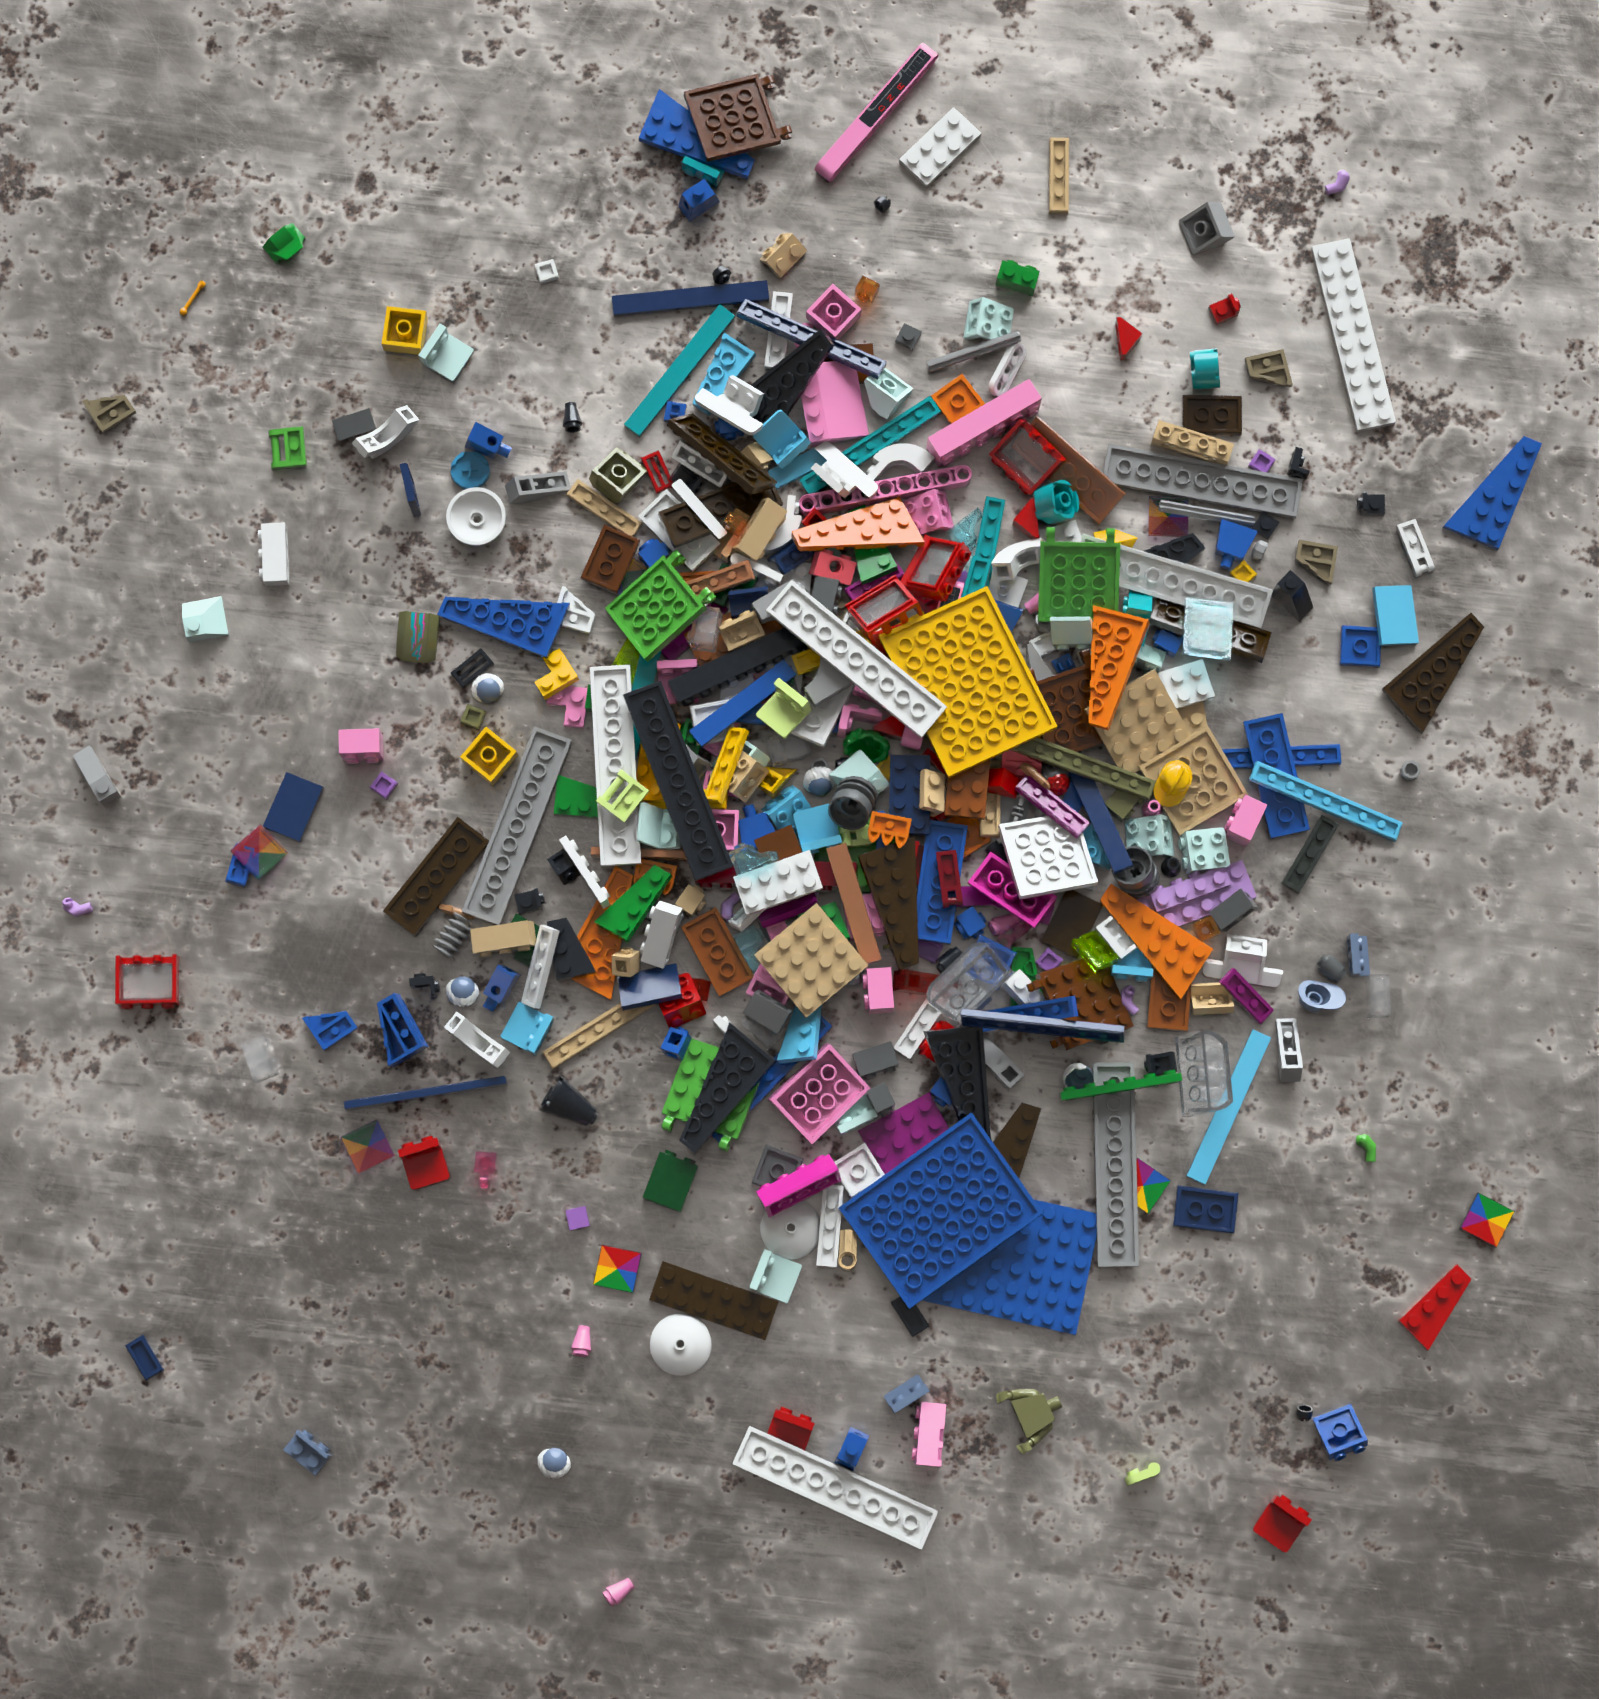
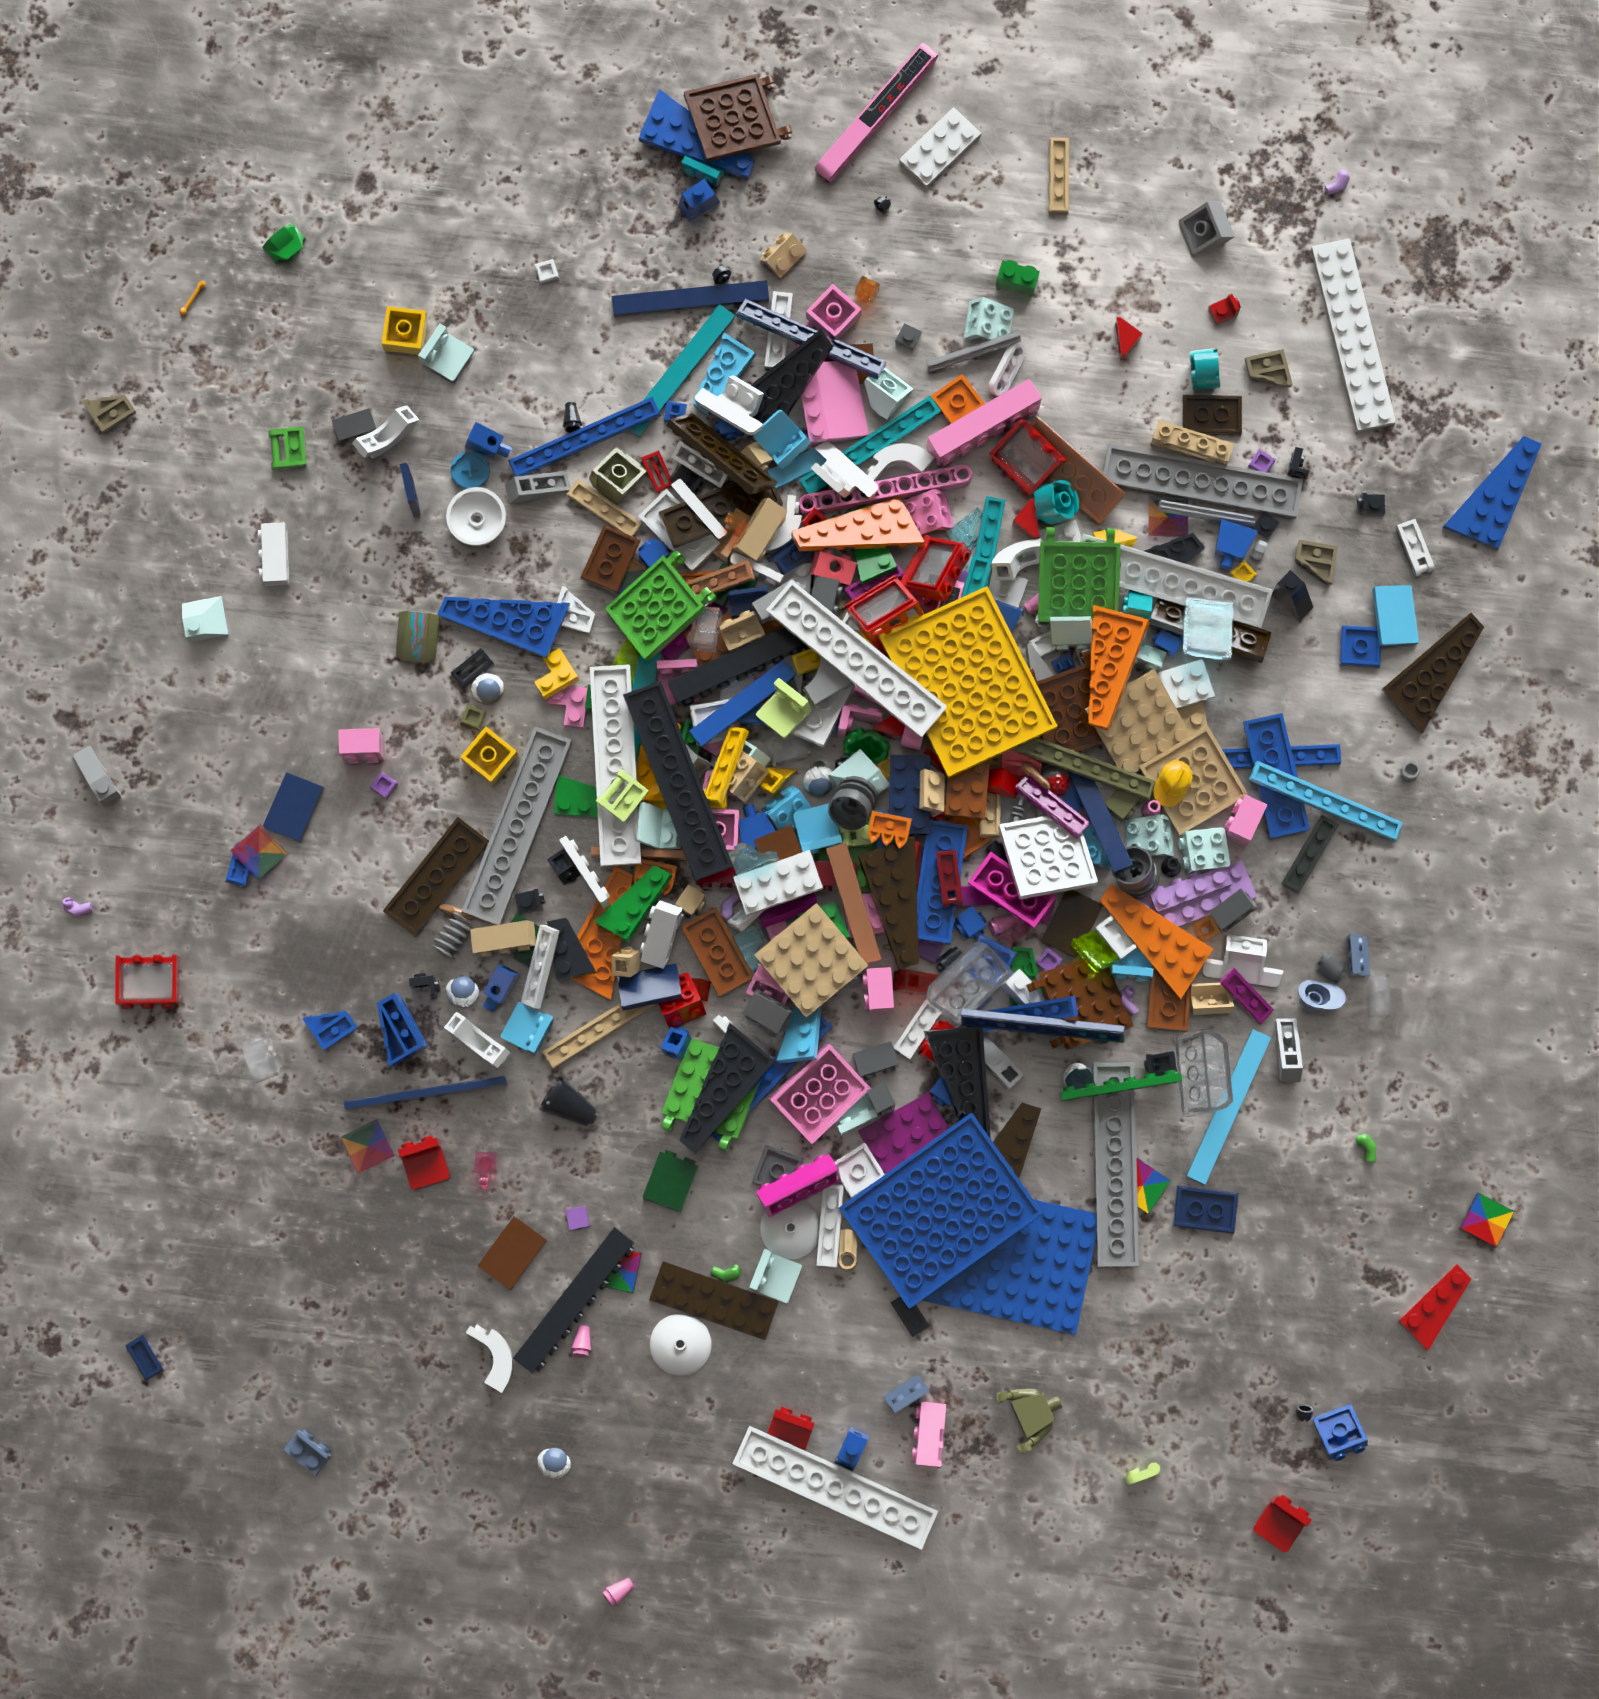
none -> white arch [466,1325,514,1393]
none -> reddish brown tile [478,1216,547,1290]
none -> blue tile [508,397,661,477]
none -> black brick [513,1227,635,1374]
none -> bright green arm [710,1265,742,1283]

